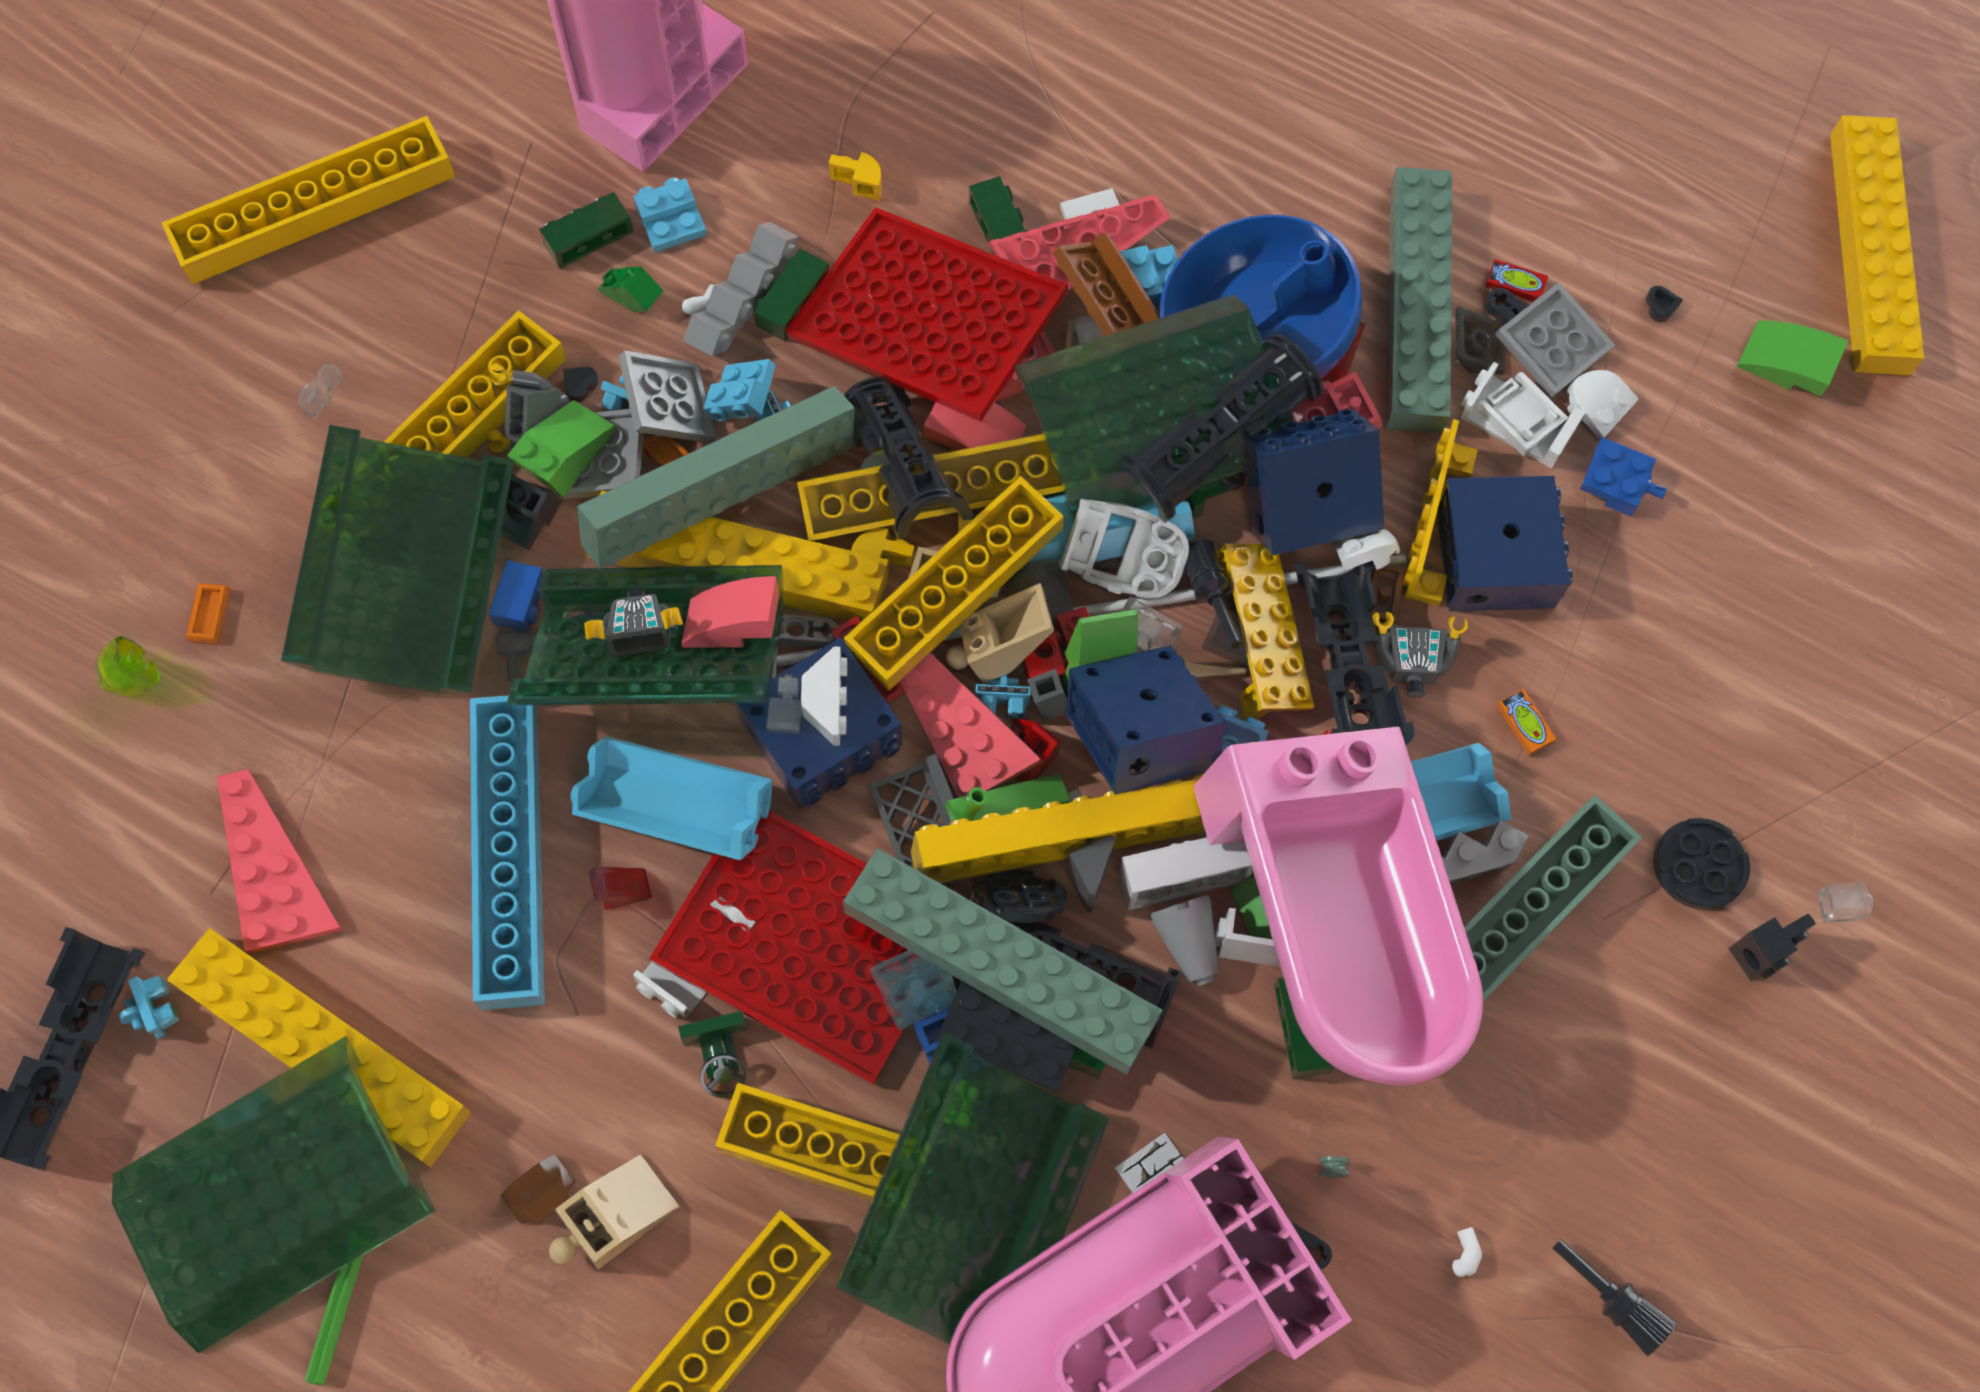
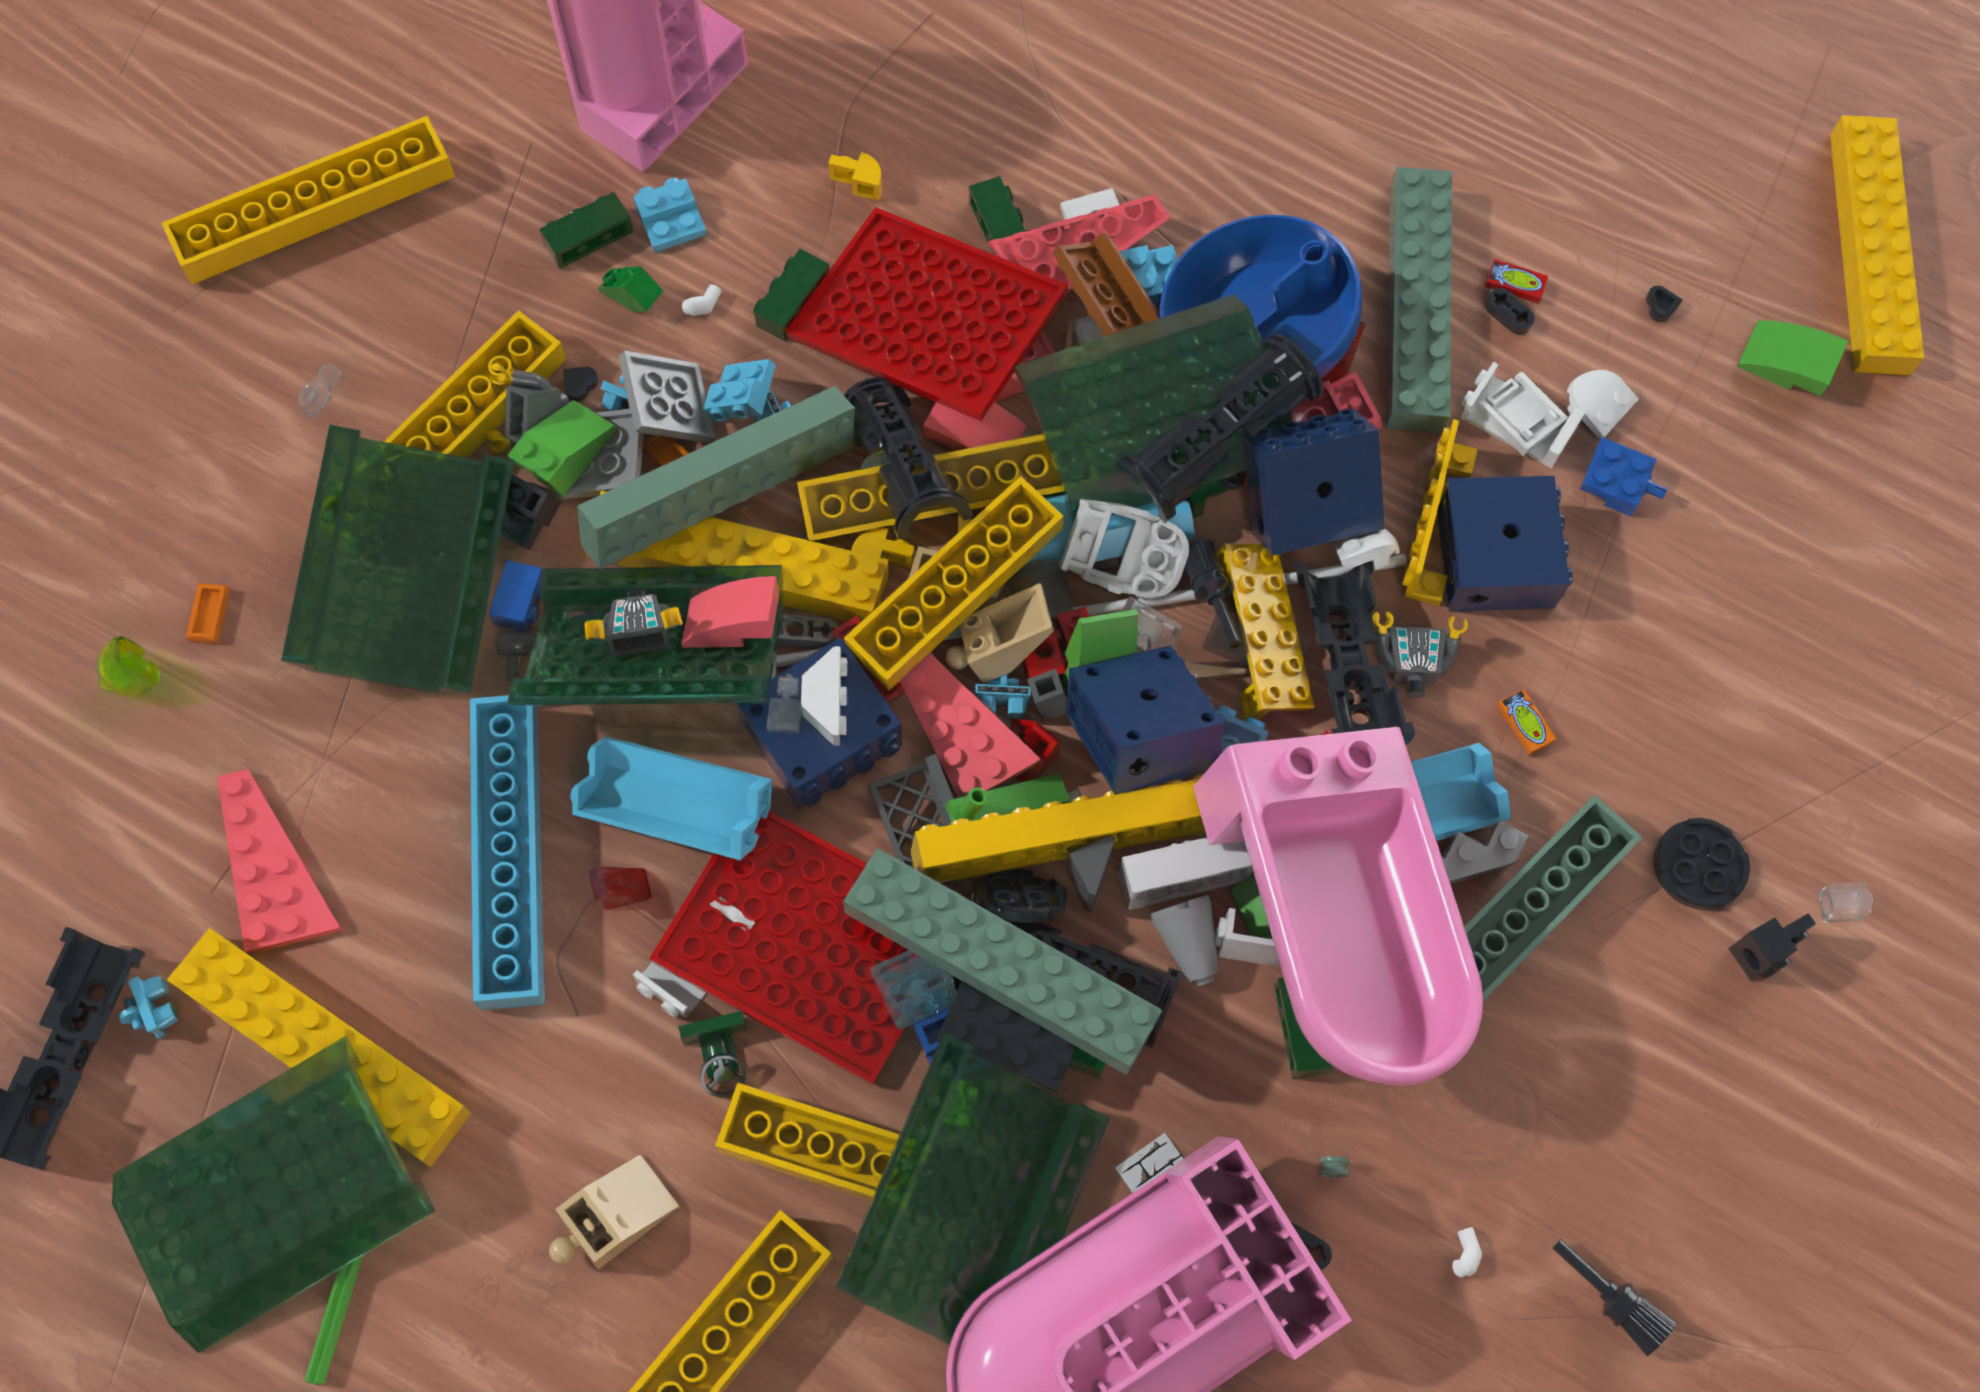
reddish brown slope [500,1154,575,1224] -> none
light grey brick [683,222,799,356] -> none
reddish brown slope [1370,564,1405,626] -> none
clear smoke slope [1455,307,1505,375] -> none
light grey plate [1495,282,1615,398] -> none

